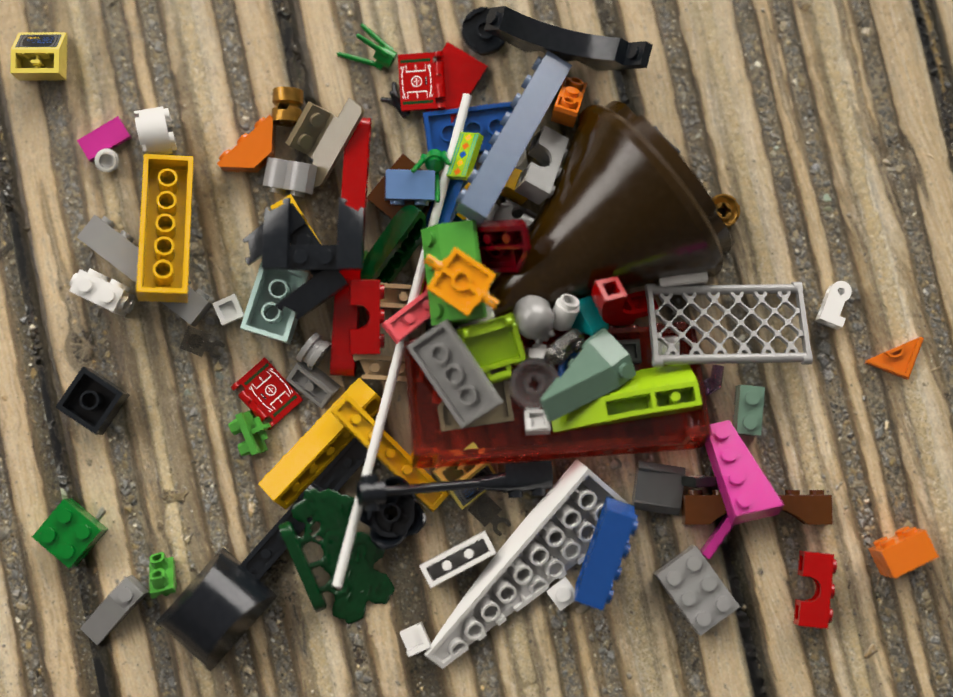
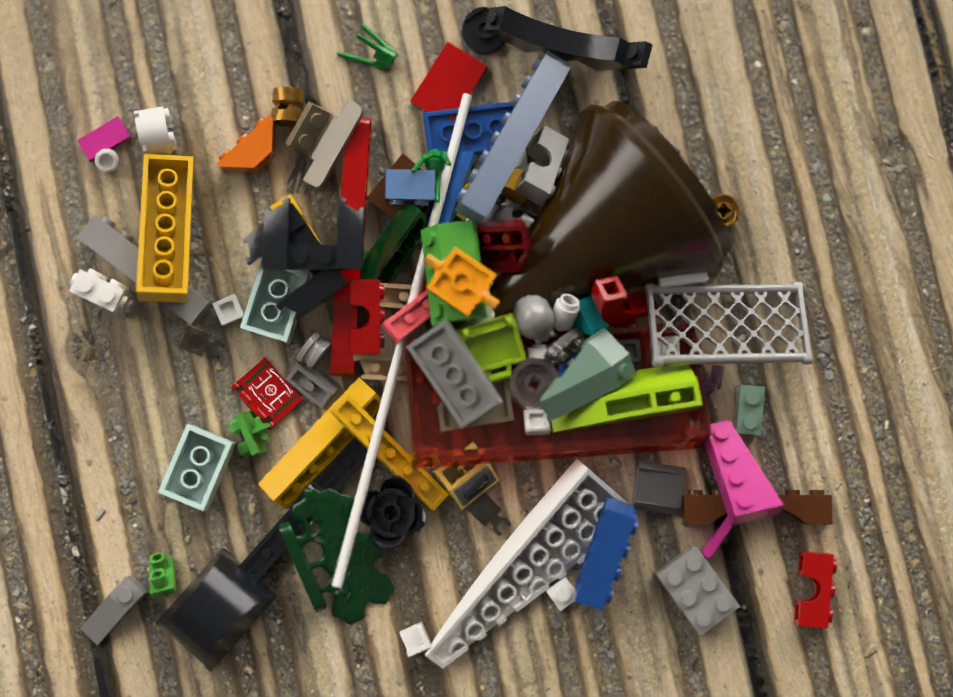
light yellow slope [10,33,67,81] -> none
green brick [32,498,108,568] -> none
black brick [55,367,130,435] -> none
light grey brick [262,157,317,198] -> none
black bar [356,460,553,511] -> none
black bar [380,82,411,119] -> none
red piece [398,51,446,112] -> none
white brick [419,530,496,588] -> none
lime tile [446,132,484,180] -> none
orange slope [551,77,588,128] -> none
pearl dark grey tile [682,475,716,488] -> none
white leg [815,281,852,330] -> none
orange tile [865,337,924,380] -> none
orange brick [868,526,939,579] -> none
none -> light aqua brick [158,424,237,511]

